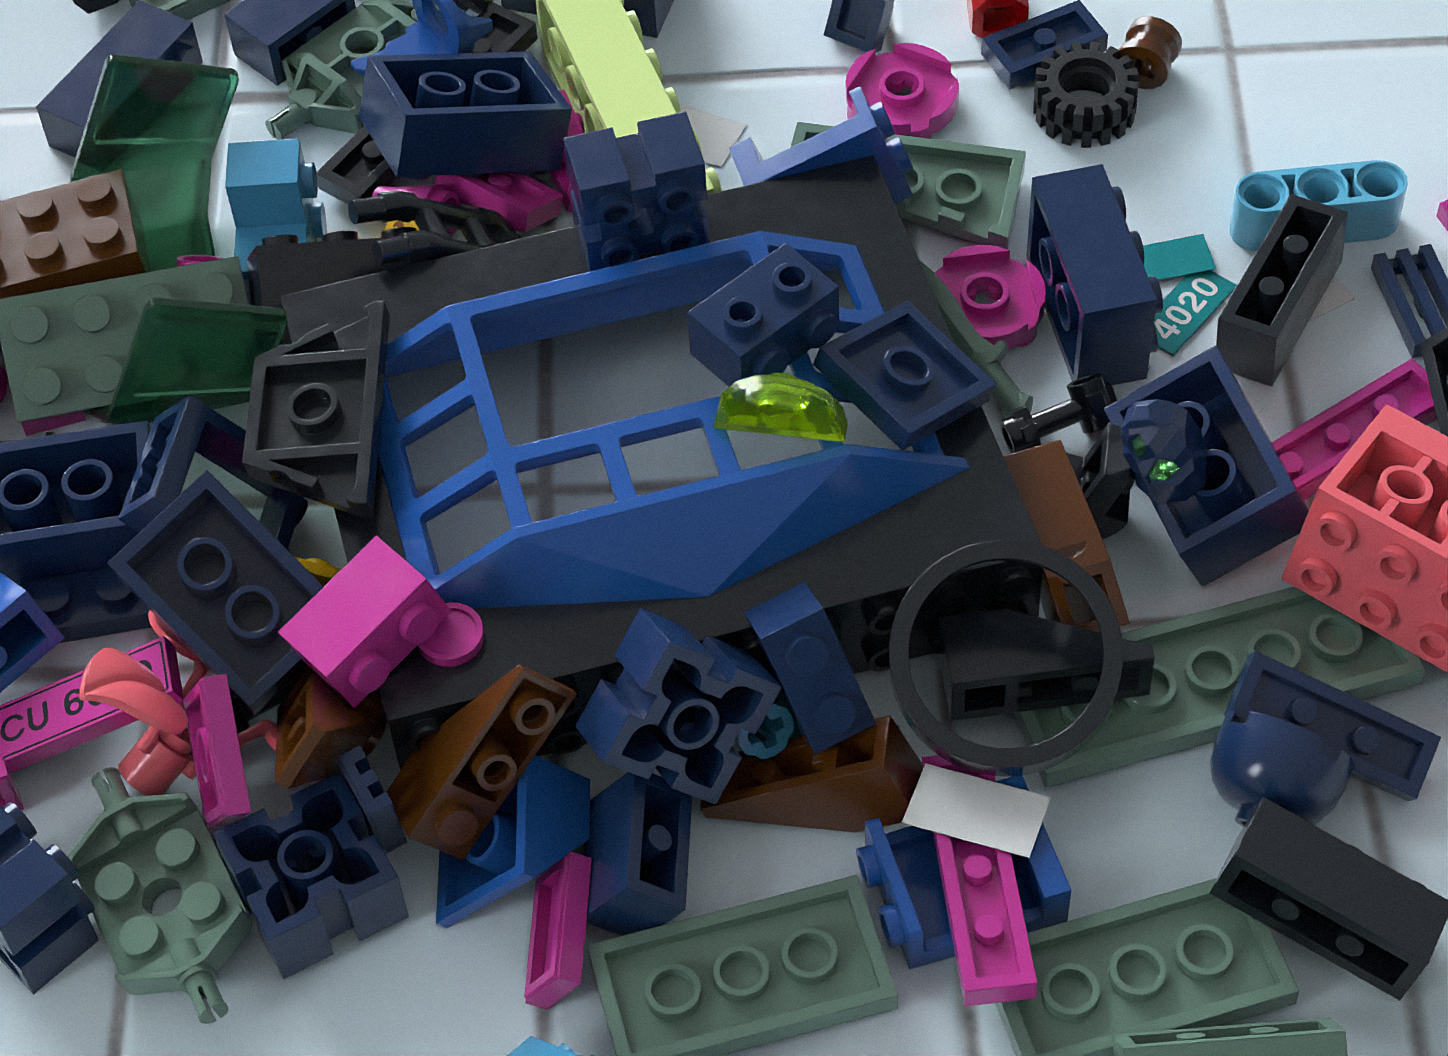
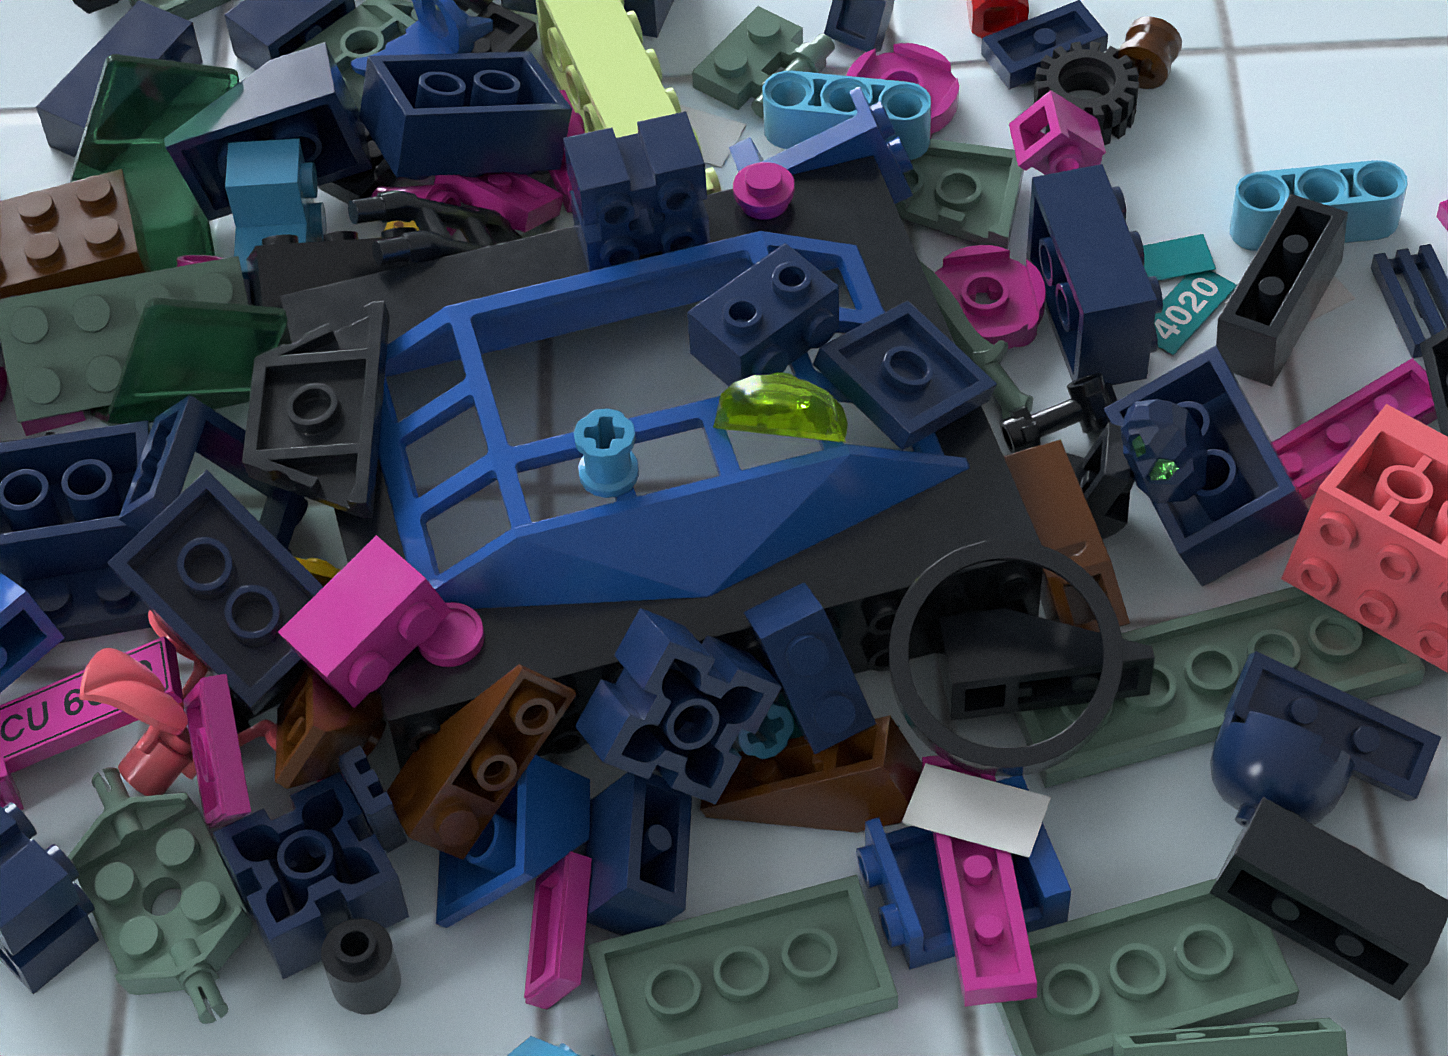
none -> dark blue slope [164,42,373,222]
none -> black brick [321,918,401,1015]
none -> dark azure bush [574,408,639,498]
none -> sand green plate [692,6,835,119]
none -> dark pink plate [733,162,795,219]
none -> medium azure beam [762,71,931,160]
none -> dark pink brick [1009,90,1106,175]

